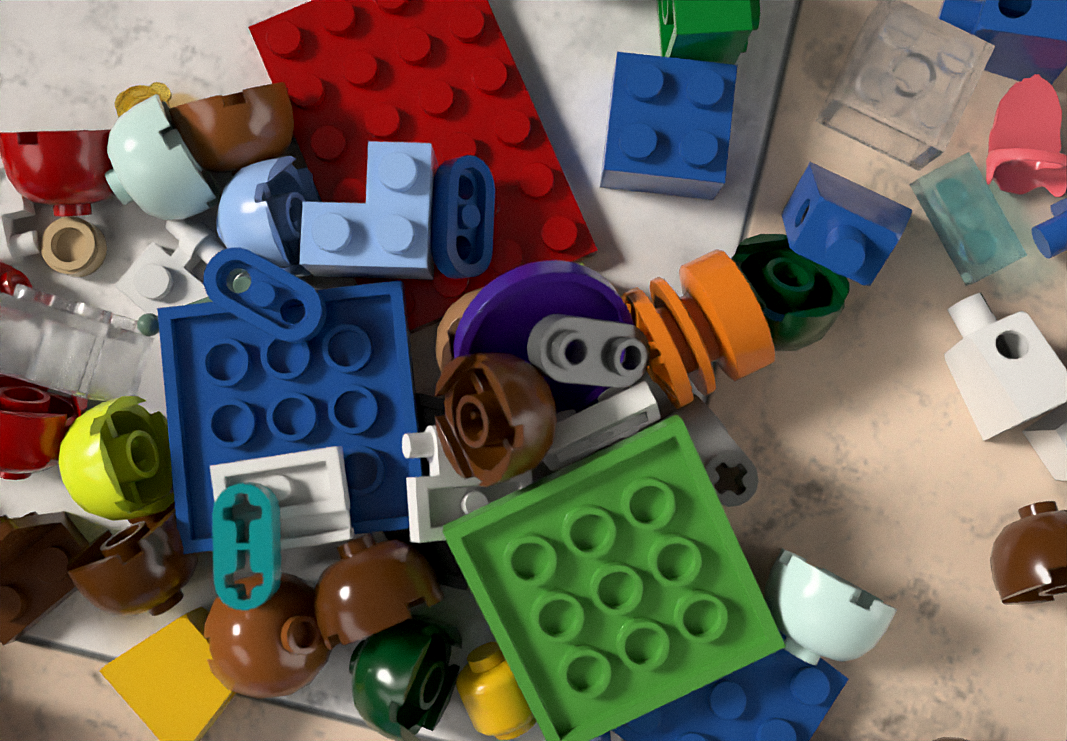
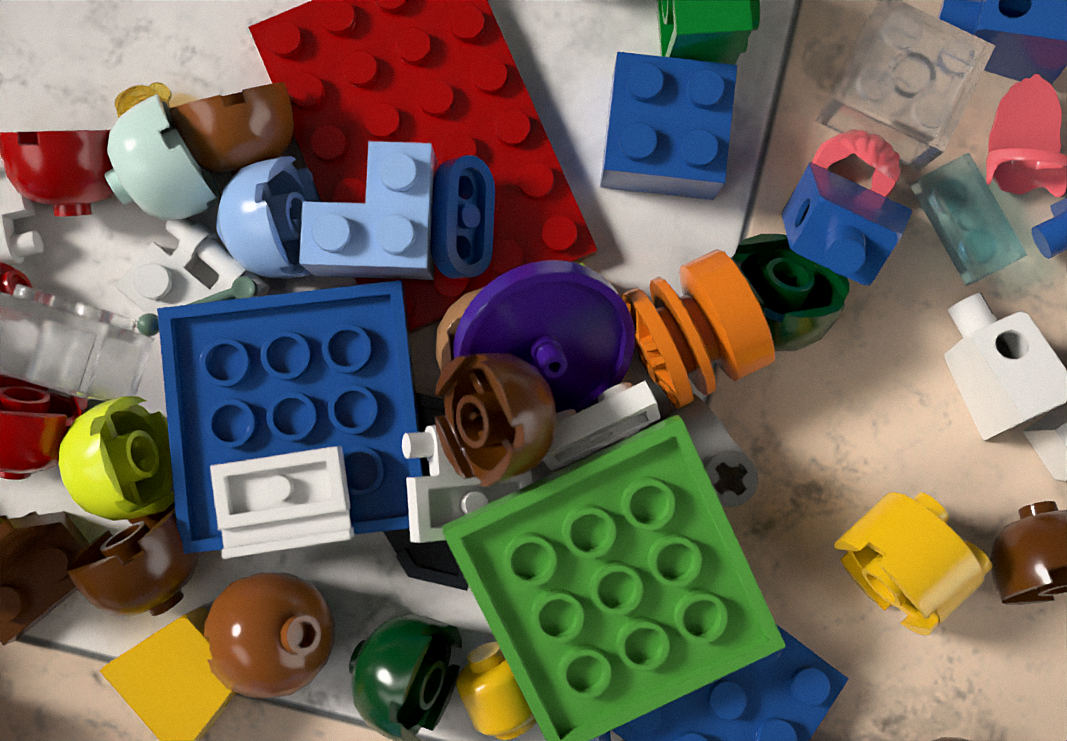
tan tile [41,216,107,277] -> none
blue plate [203,247,327,344] -> none
teal beam [212,482,282,611] -> none
reddish brown cylinder [313,532,445,650] -> none
dark grey plate [527,314,650,388] -> none
light aqua cylinder [765,548,897,665] -> none
none -> coral piece [812,129,901,197]
none -> yellow brick [834,492,992,636]

